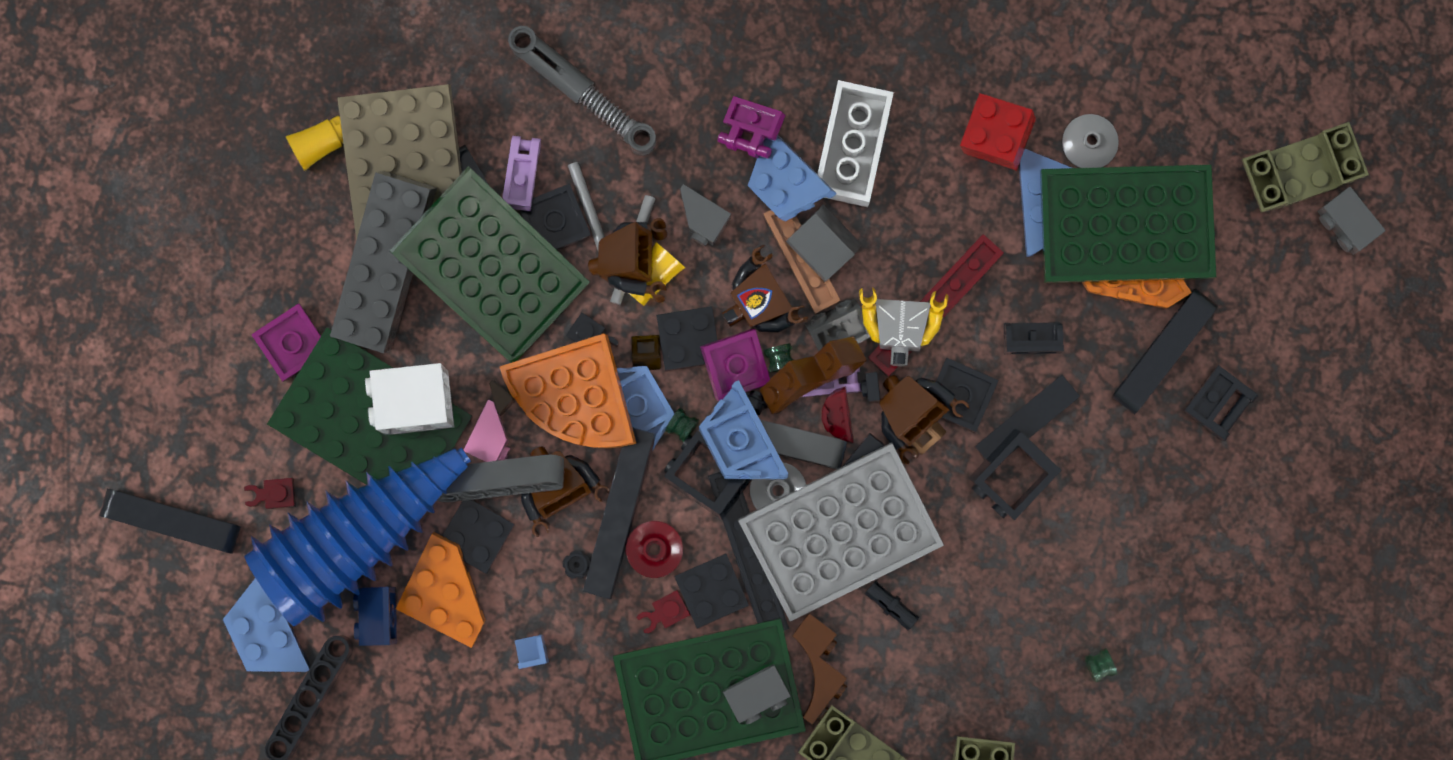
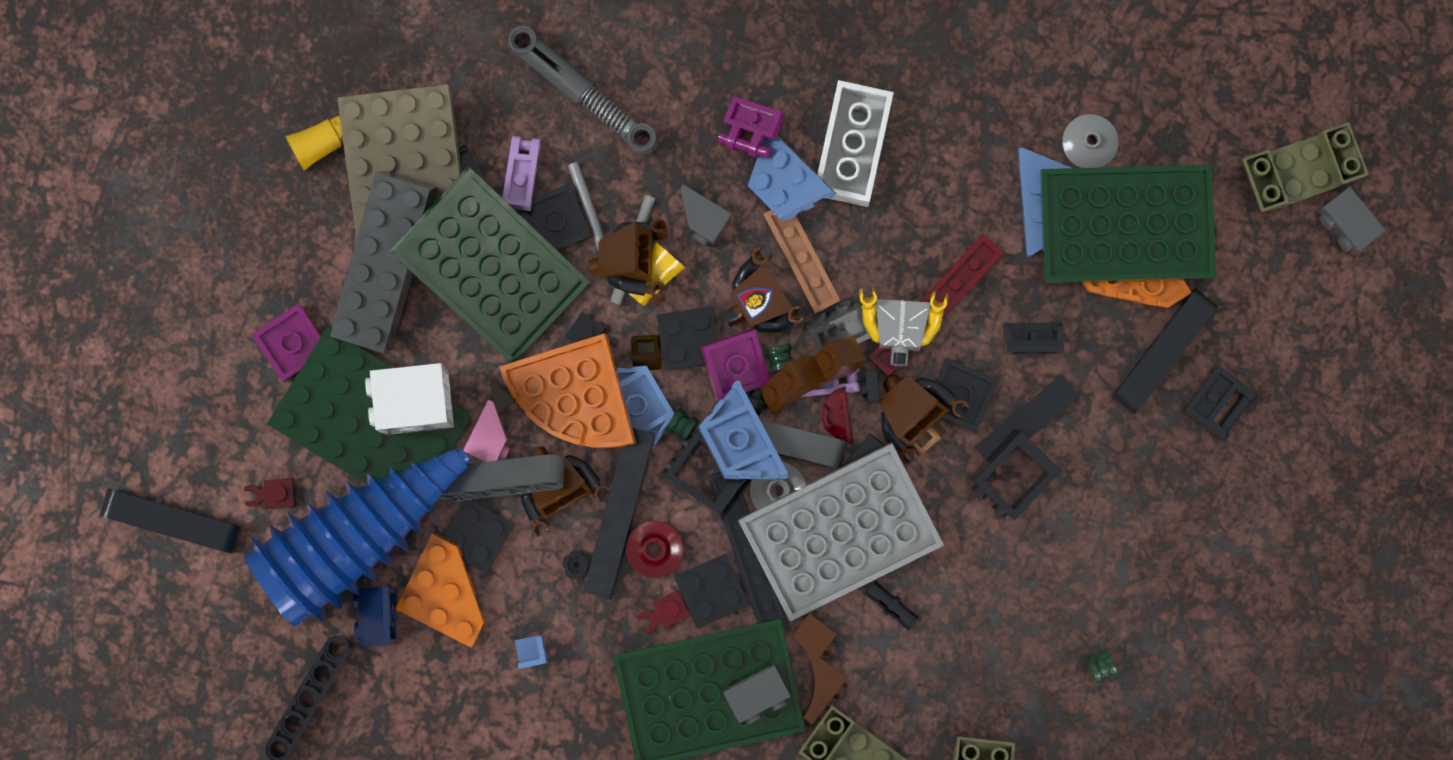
medium blue wing [223,578,310,672] -> none
dark grey slope [786,204,862,282] -> none
red brick [960,93,1036,171] -> none

